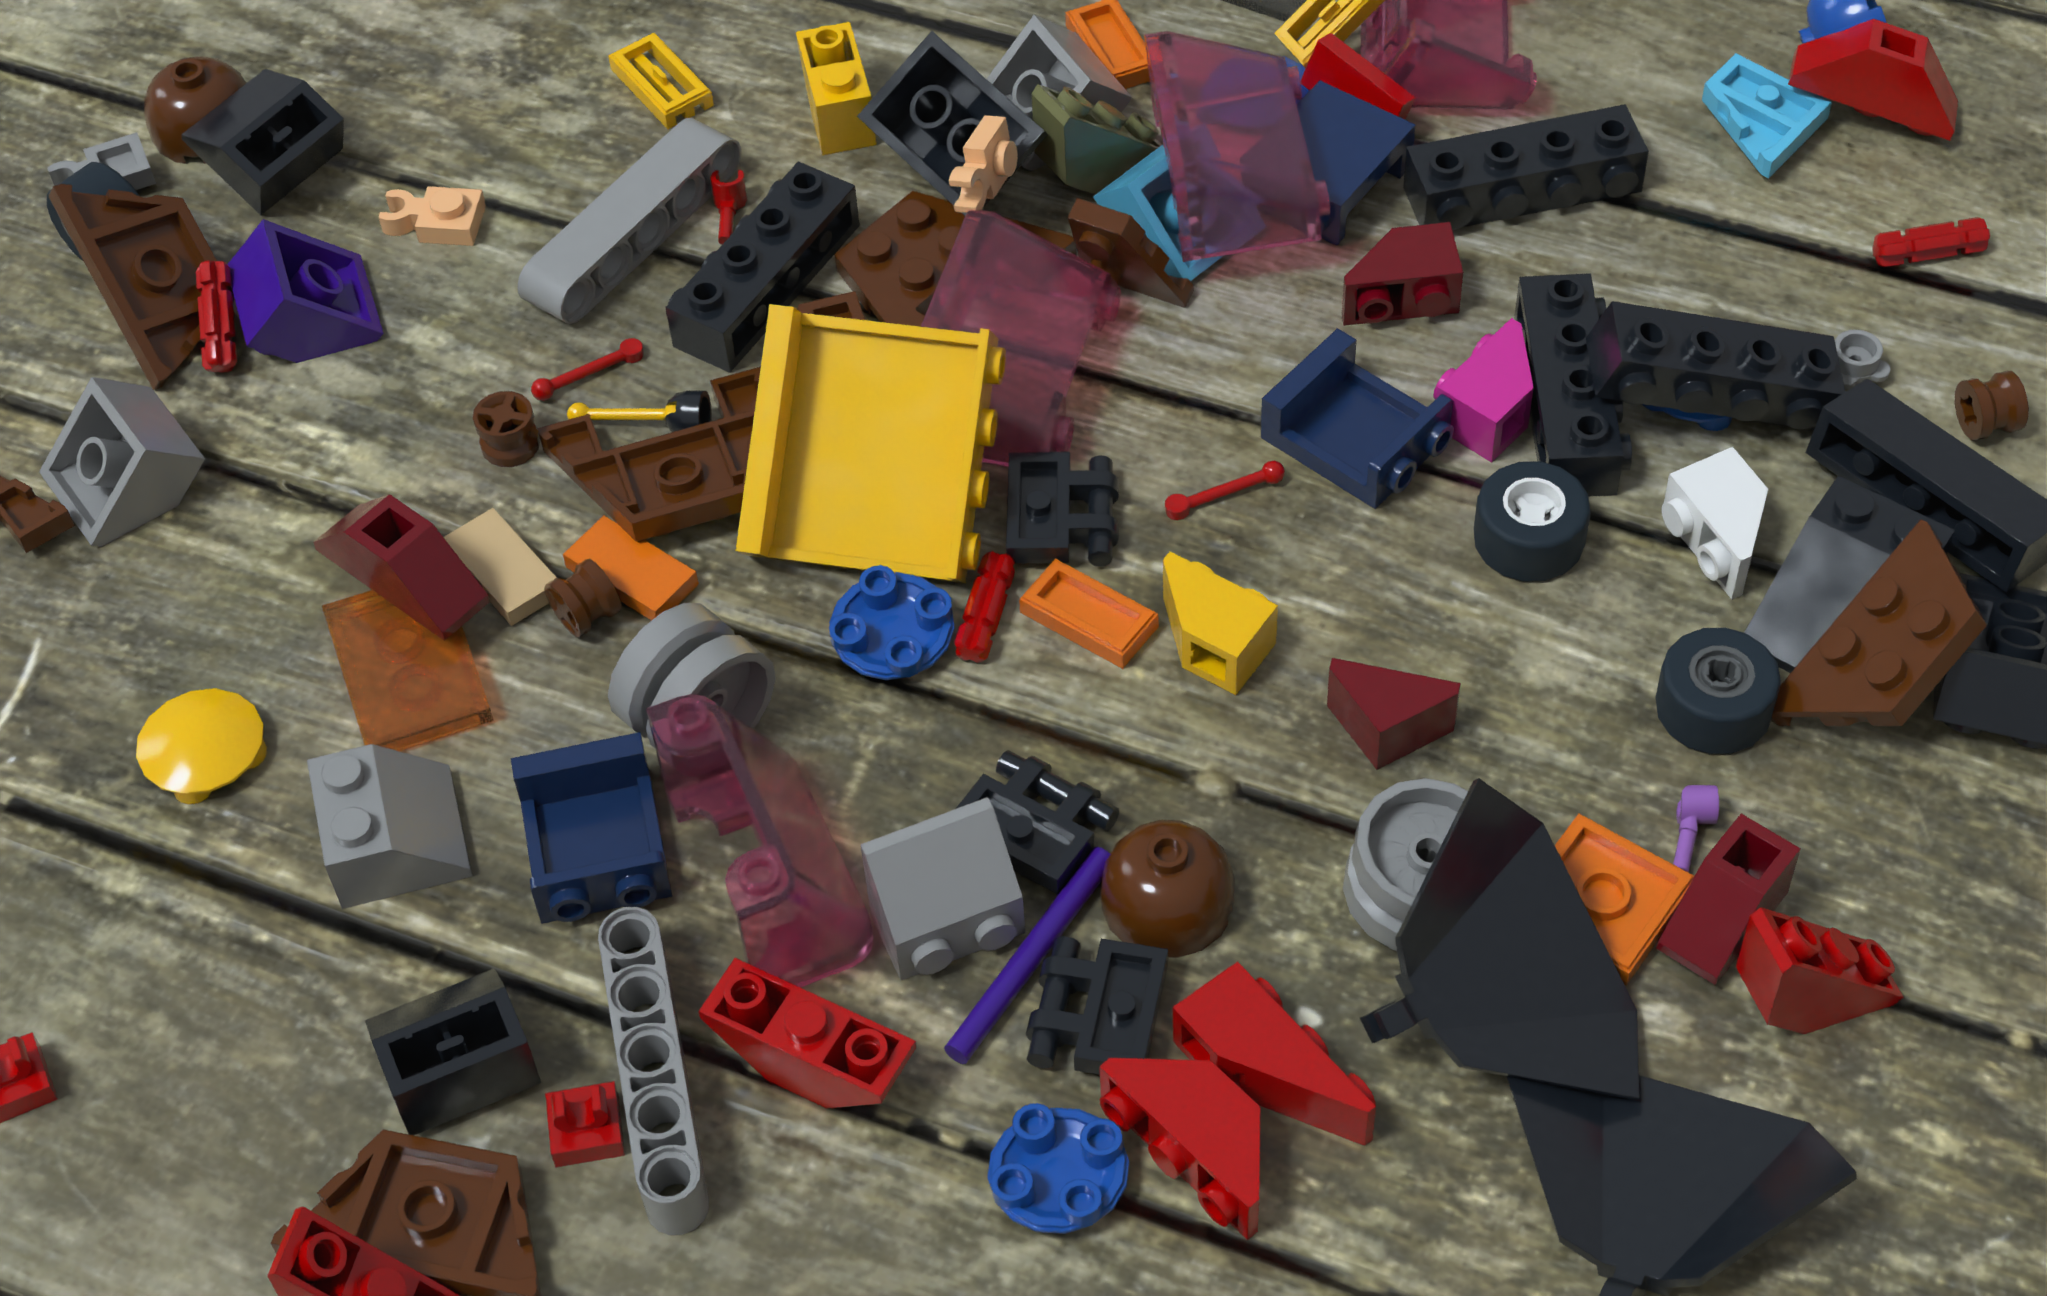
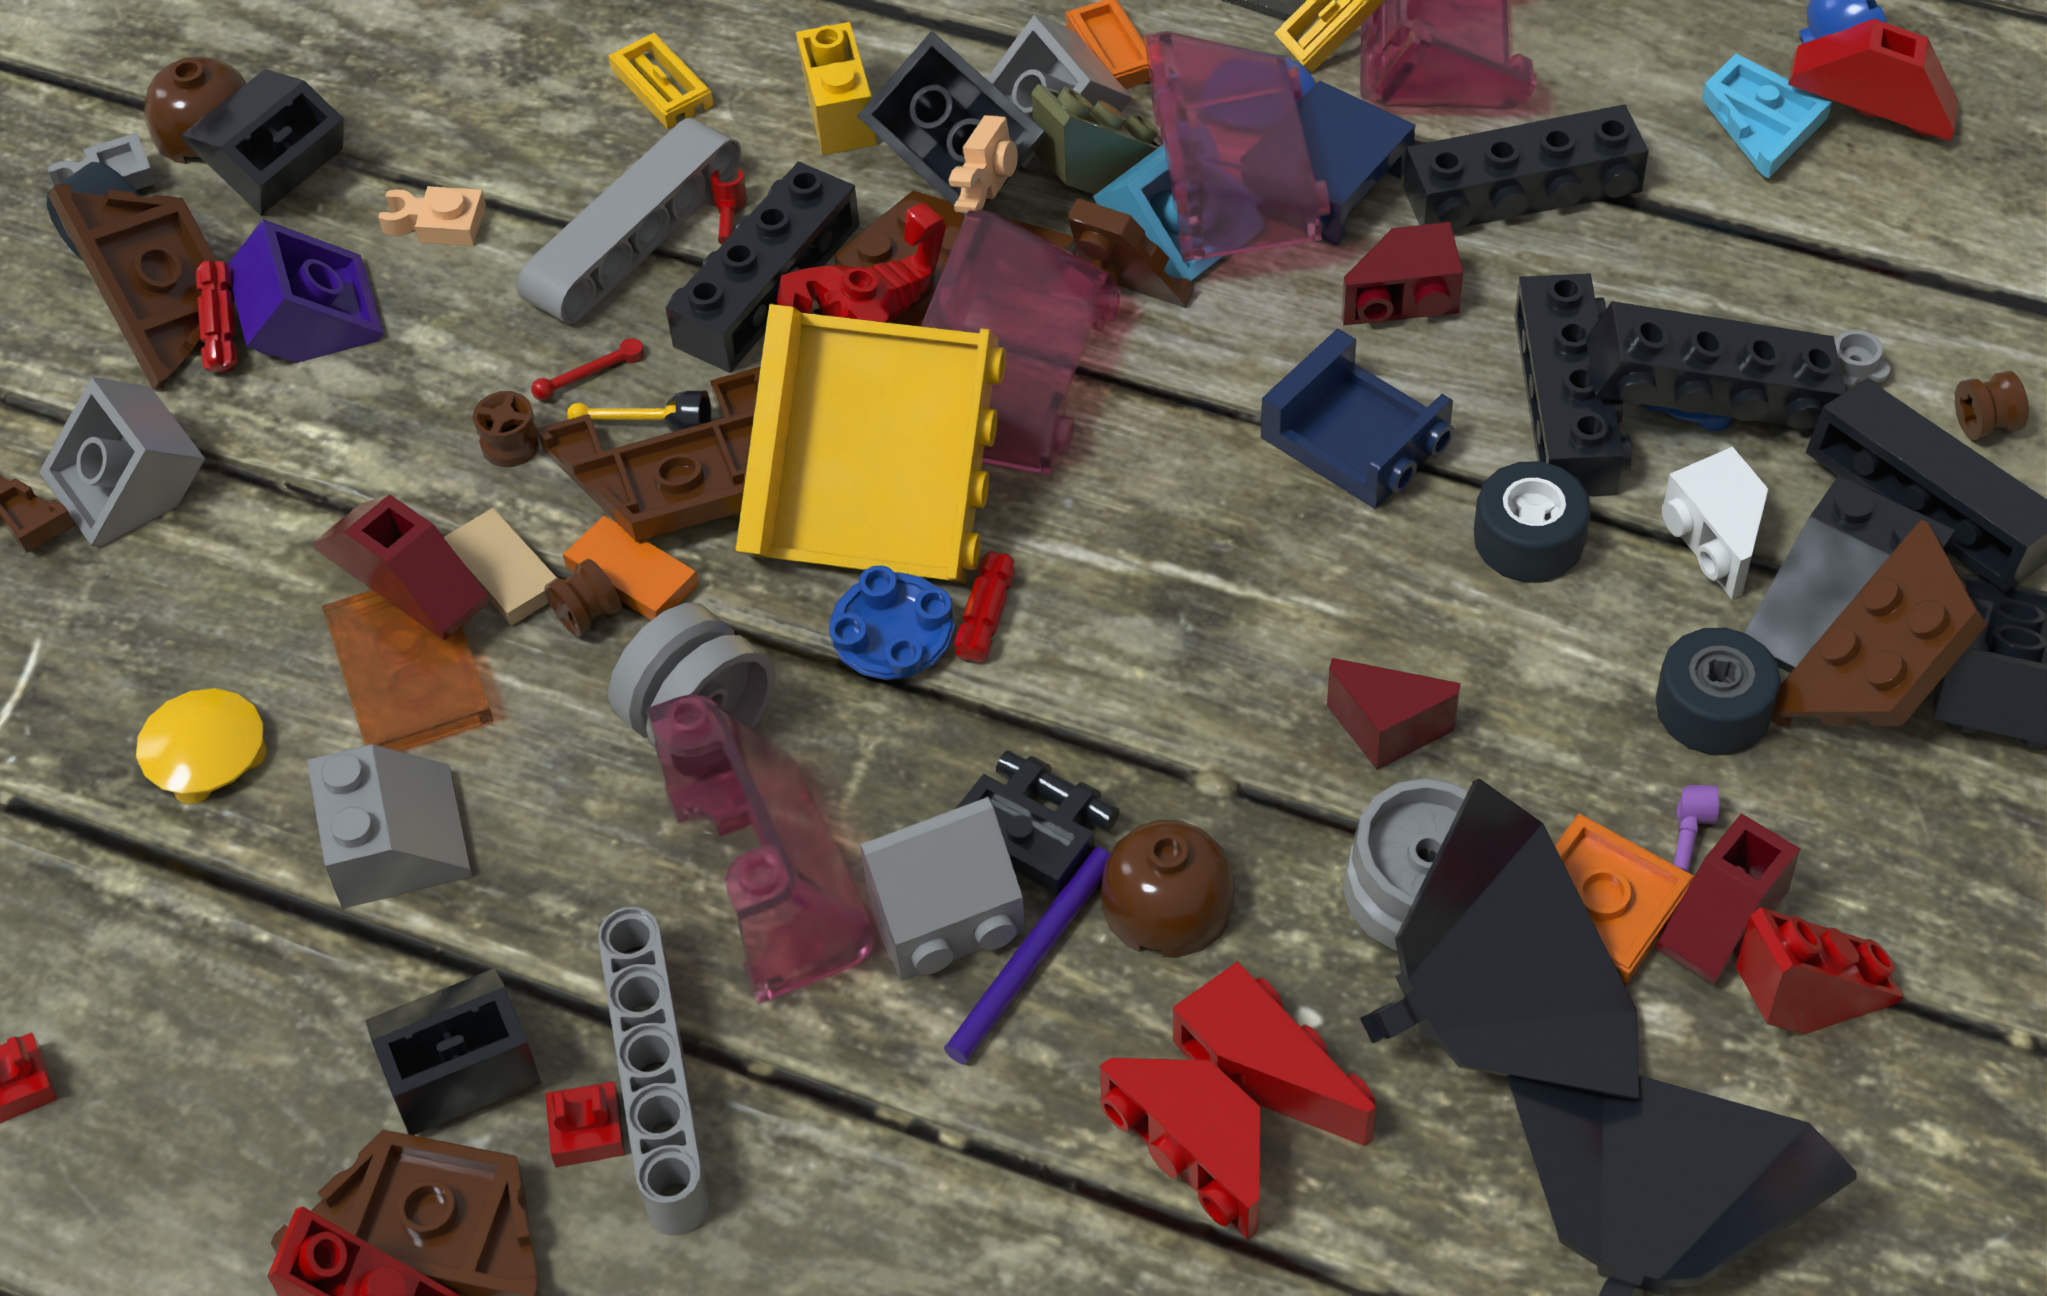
dark blue panel [510,732,673,924] -> none
red slope [698,958,917,1109] -> none
blue dish [987,1103,1129,1234] -> none
black plate [1006,452,1119,567] -> none
orange tile [1019,558,1159,669] -> none
black plate [1026,936,1168,1075] -> none
yellow slope [1163,551,1278,695] -> none
red hinge [1165,460,1285,520] -> none
red tile [1300,33,1416,120] -> none
dark pink slope [1433,318,1534,463] -> none
red axle [1872,217,1990,268] -> none
none -> red animal [777,201,946,323]

